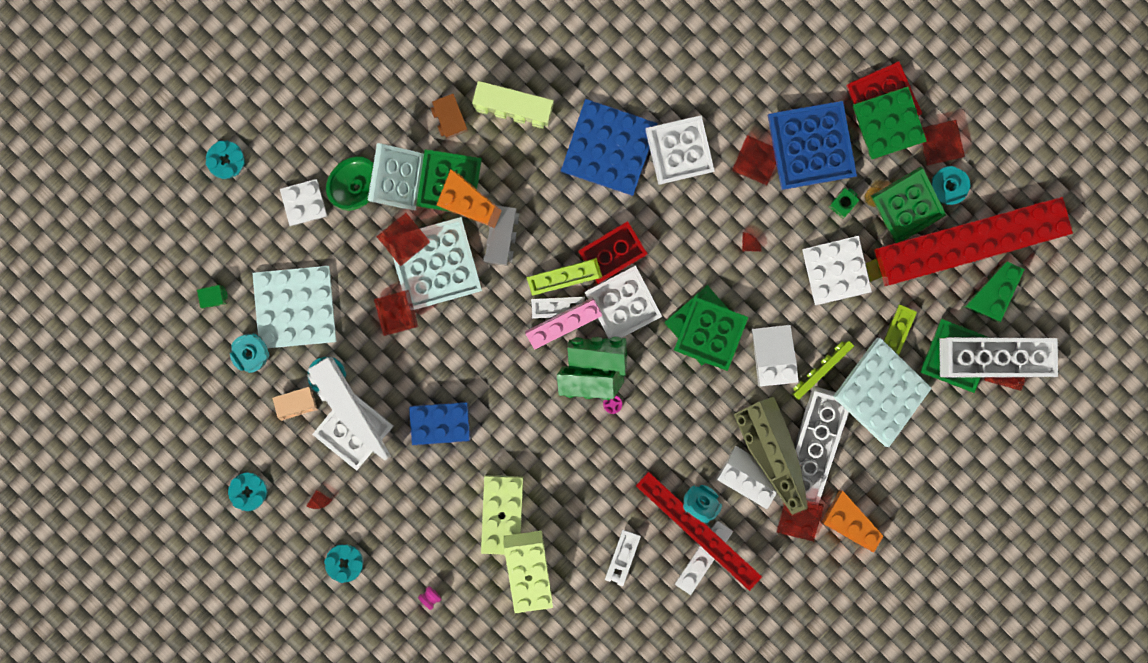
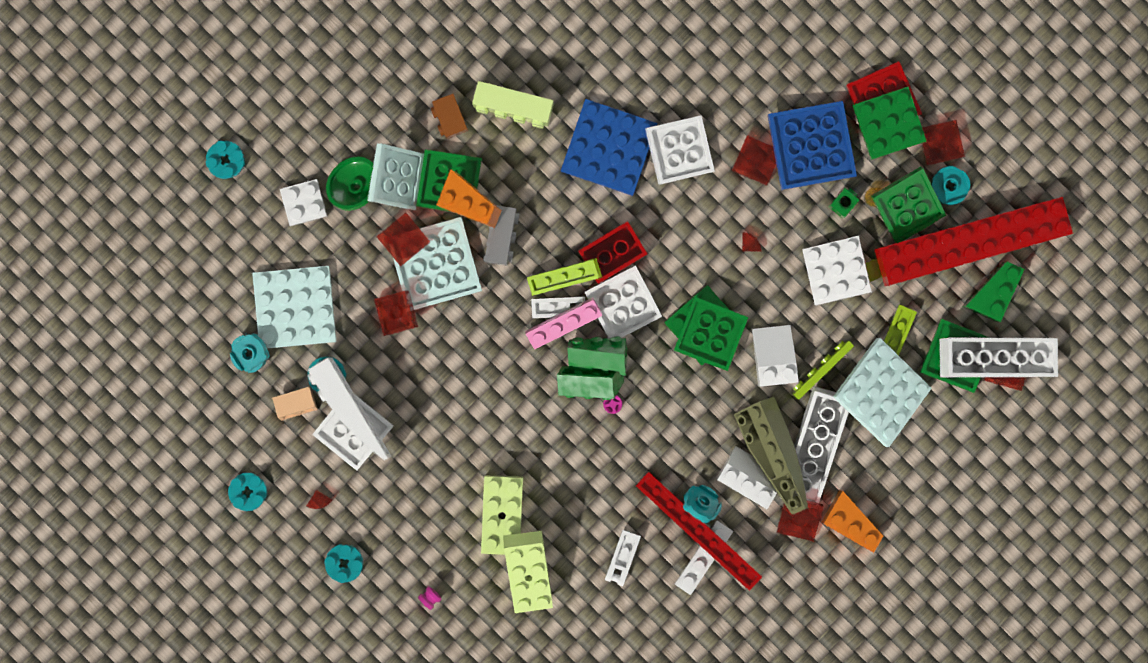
green brick [197,285,228,309] -> none
blue brick [409,402,471,445] -> none

